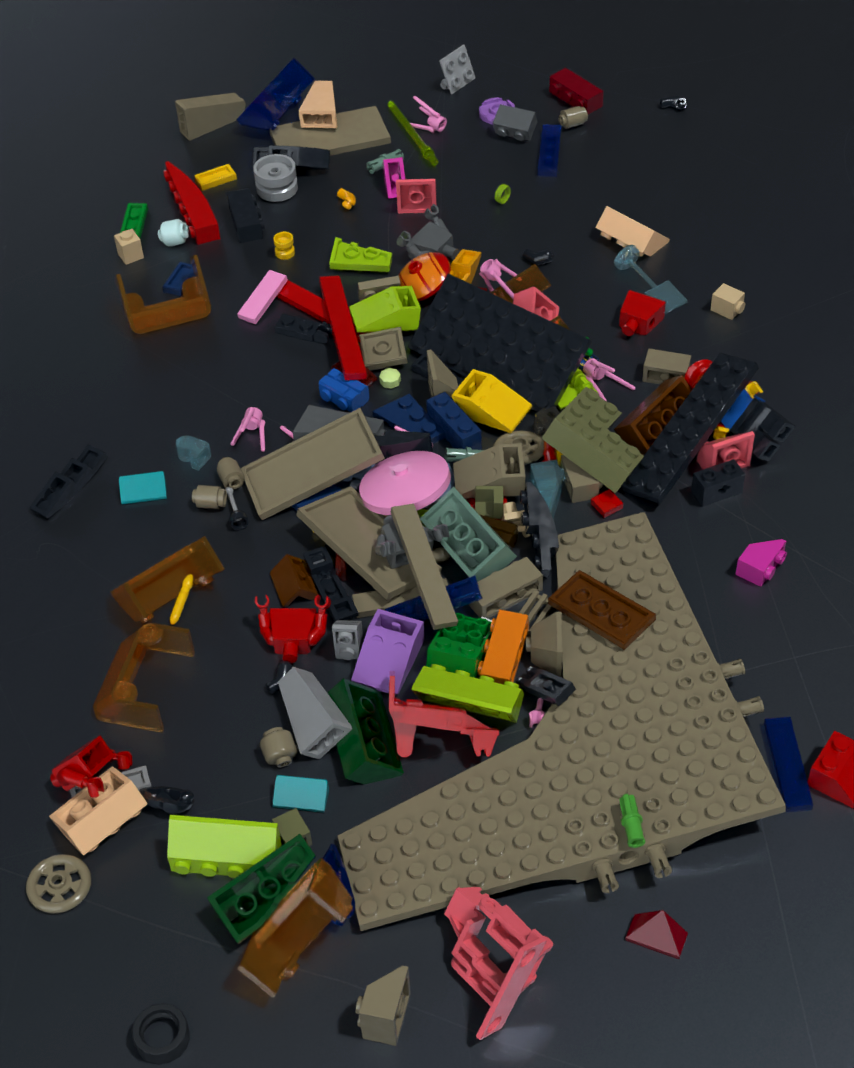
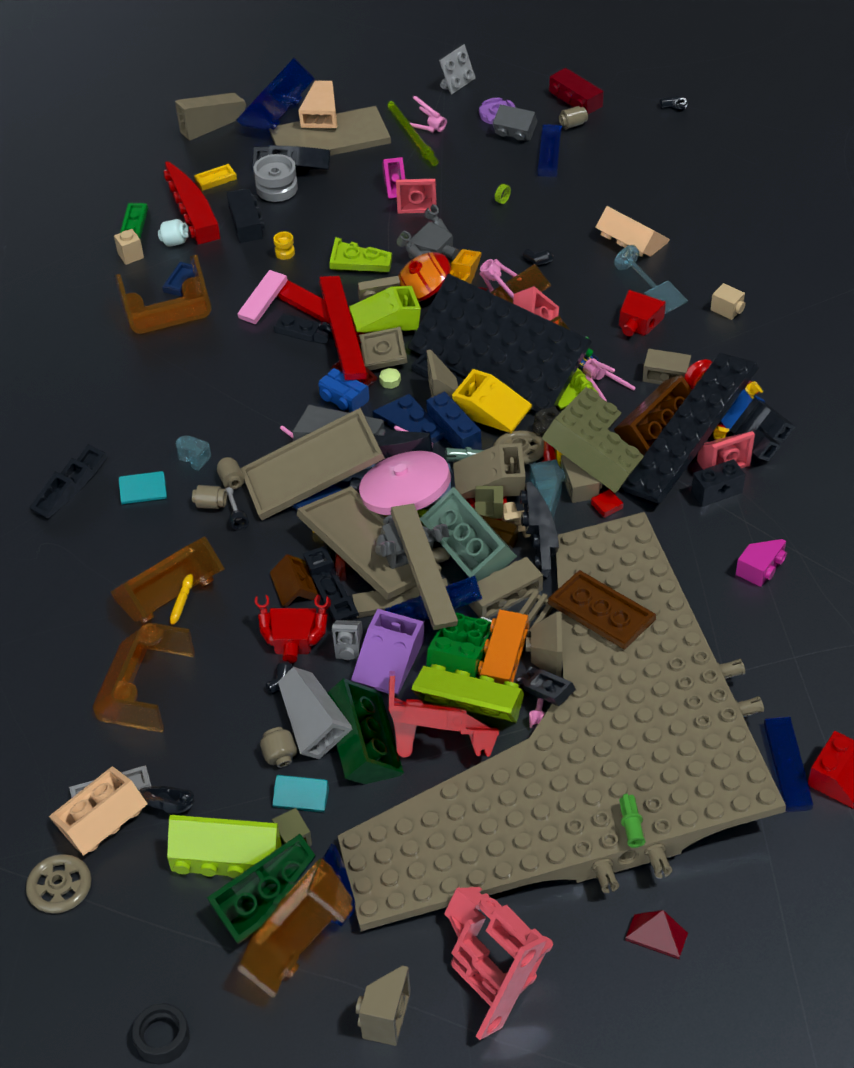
red torso [50,735,133,798] -> none
bright pink plant [231,407,266,452] -> none
light orange arm [337,188,356,210] -> none
sand green pin [366,149,404,174] -> none

